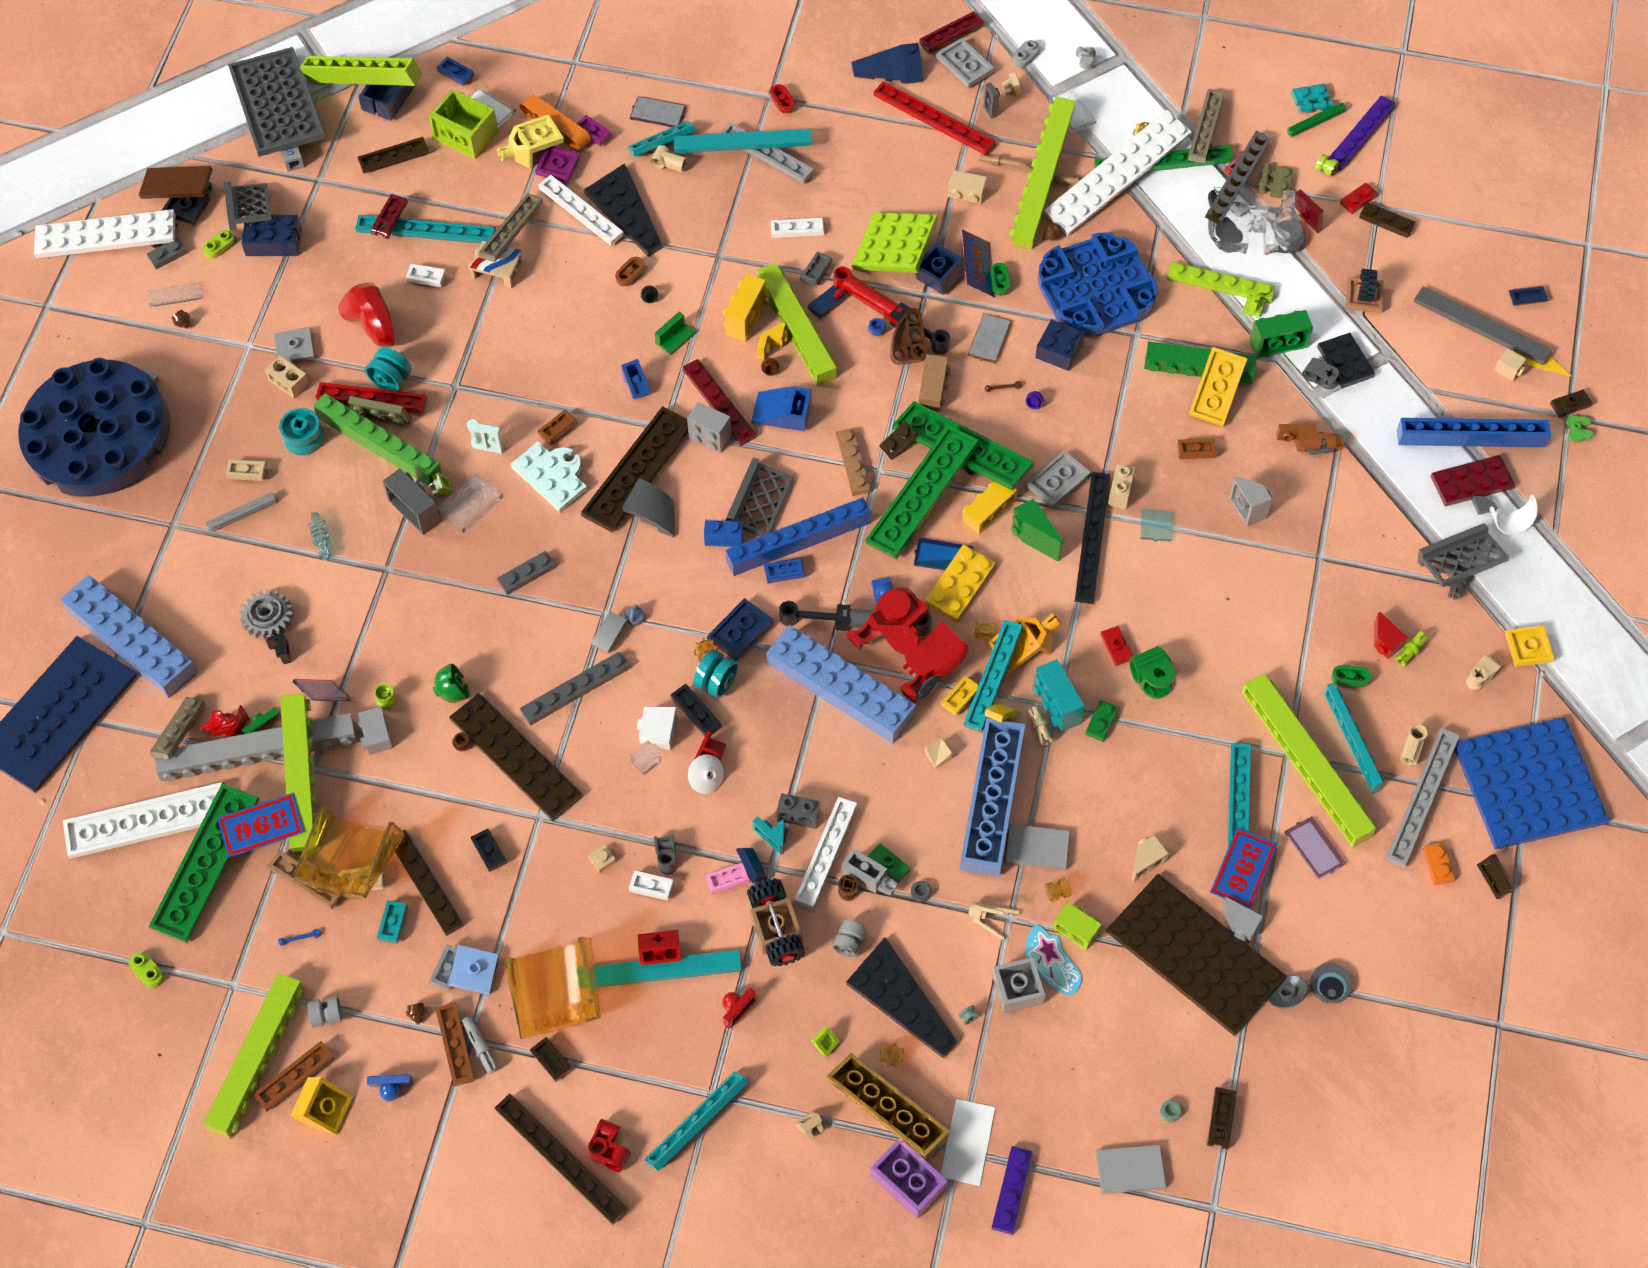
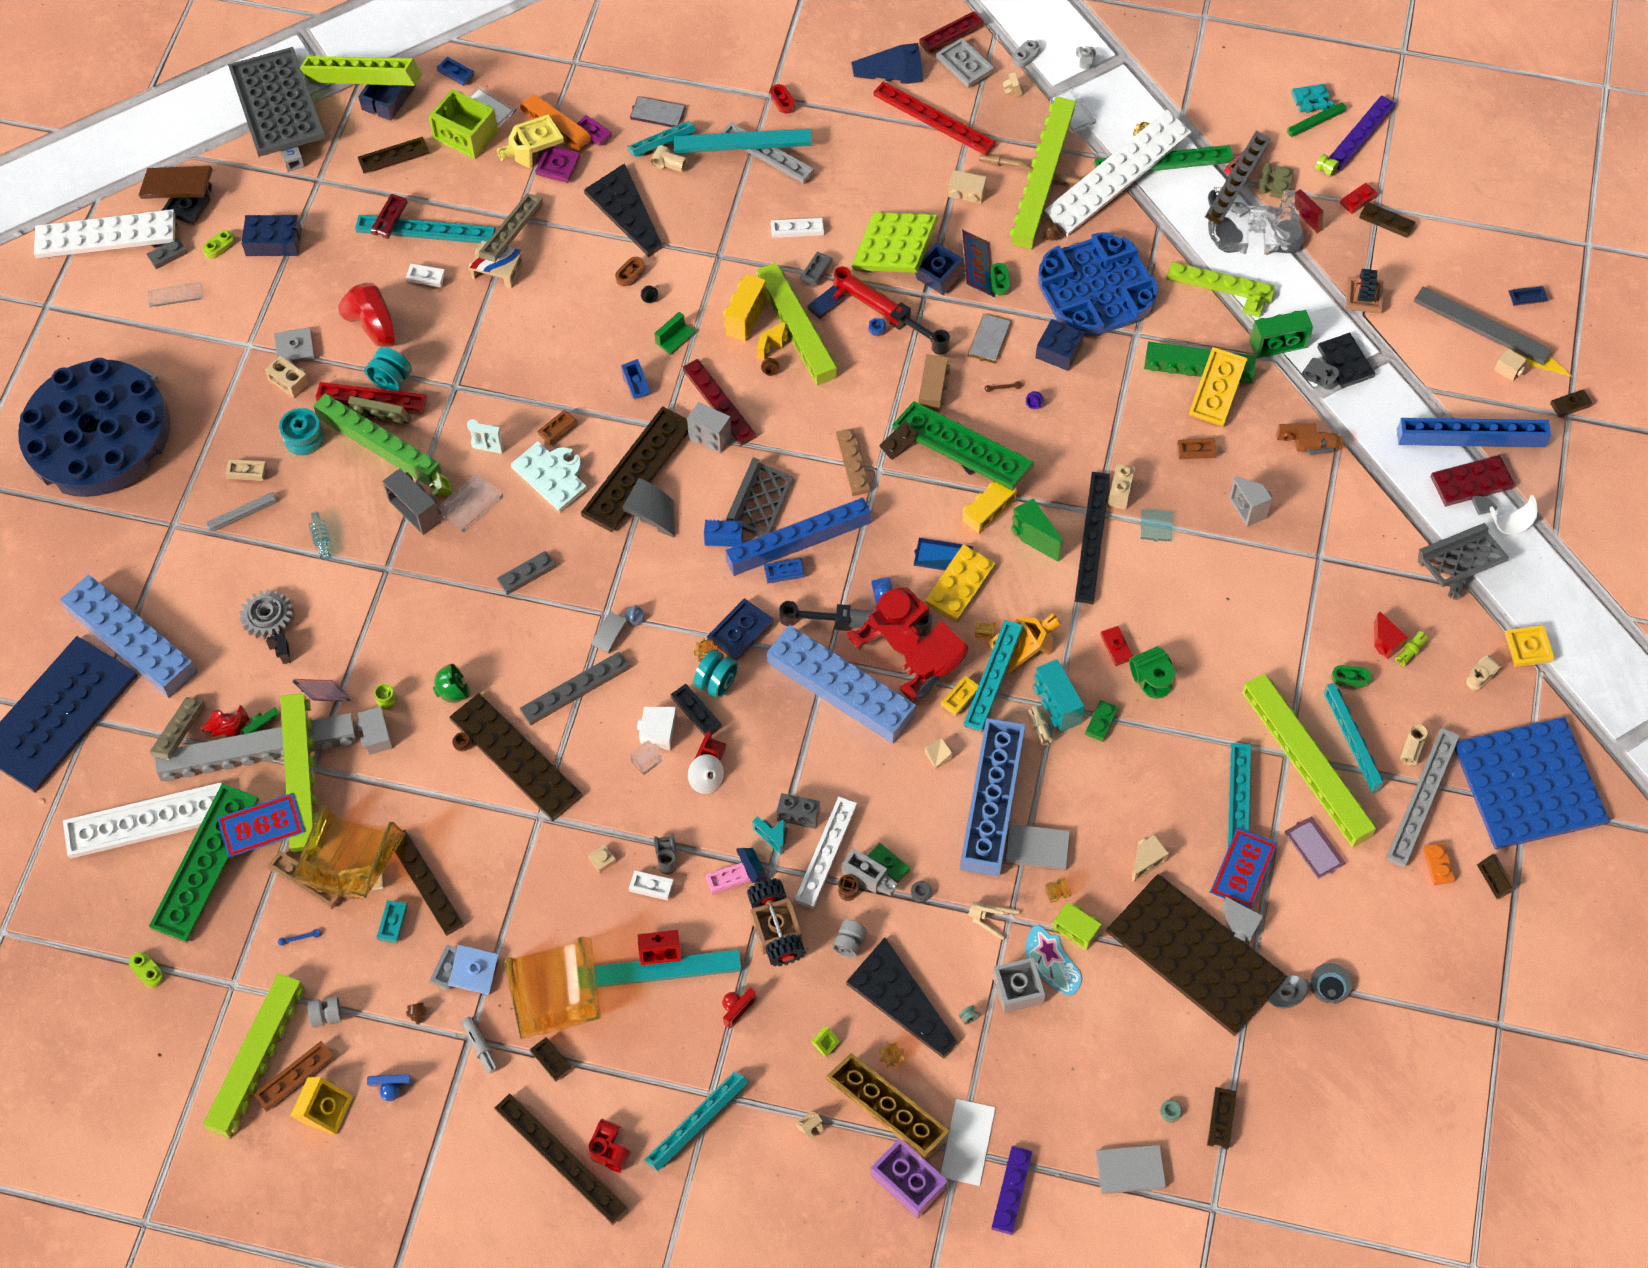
reddish brown plate [171,310,190,328] -> none
dark grey fence [224,181,272,230] -> none
dark orange plate [435,1002,475,1087] -> none
black plate [470,828,507,872] -> none
white plate [538,175,624,246] -> none
blue slope [751,386,812,431] -> none
green plate [865,425,980,560] -> none
reddish brown beam [890,308,927,365] -> none
dark grey plate [983,82,1000,119] -> none
yellow slope [985,703,1020,723] -> none
light grey plate [1025,450,1091,509] -> none
dark tan plate [1188,89,1225,163] -> none
bright green piece [1565,416,1593,442] -> none

